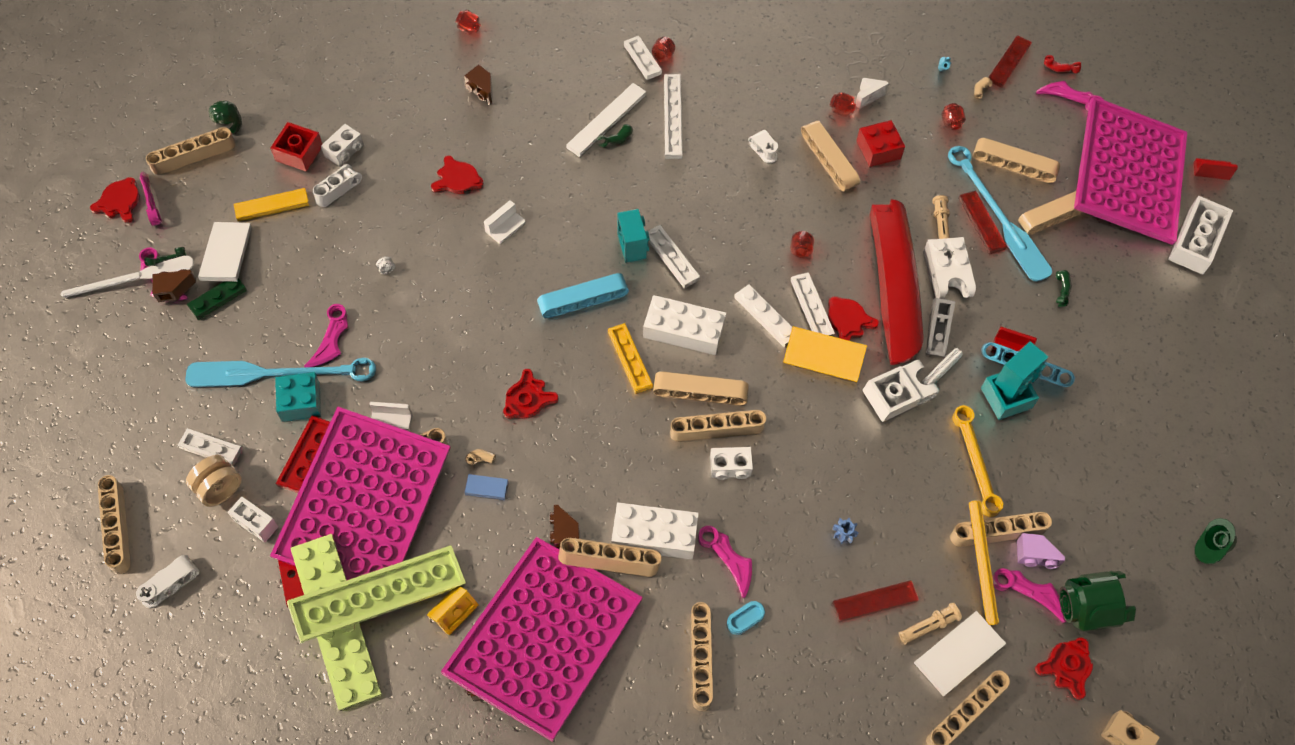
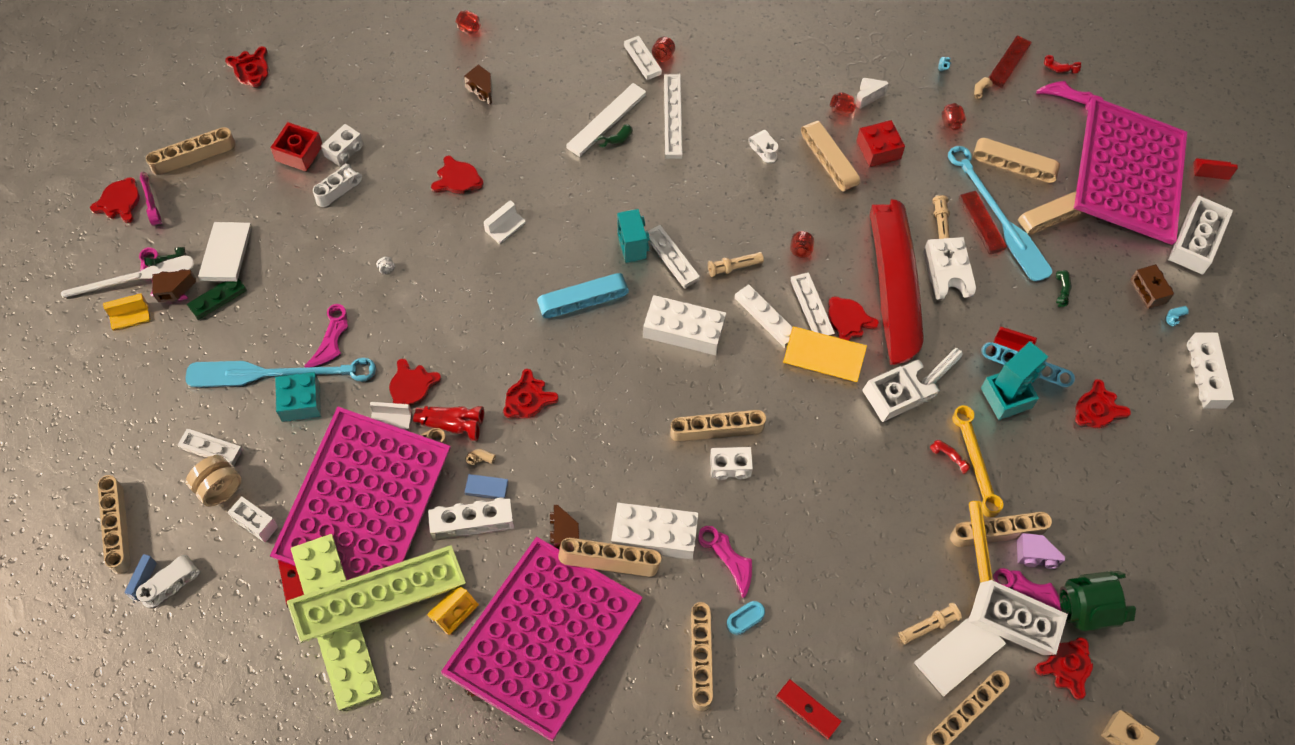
dark green hair [208,100,242,134] -> none
yellow tile [234,188,309,222] -> none
red tile [275,416,330,493] -> none
yellow tile [608,323,653,394] -> none
tan beam [653,372,749,405] -> none
clear red tile [832,580,919,622] -> none
medium blue gear [833,518,859,544] -> none
light grey slope [926,298,955,357] -> none
dark green piece [1195,518,1237,564] -> none
none -> yellow panel [103,293,151,331]
none -> medium blue tile [125,554,157,602]
none -> red tile [225,46,269,87]
none -> red tile [389,359,441,406]
none -> red piece [413,406,485,441]
none -> white brick [428,498,514,540]
none -> tan pin [708,252,764,277]
none -> red tile [776,679,842,740]
none -> red arm [930,440,970,474]
none -> white brick [968,580,1068,656]
none -> red tile [1075,379,1131,428]
none -> reddish brown brick [1130,264,1174,309]
none -> medium azure arm [1166,306,1189,326]
none -> white brick [1187,333,1234,409]

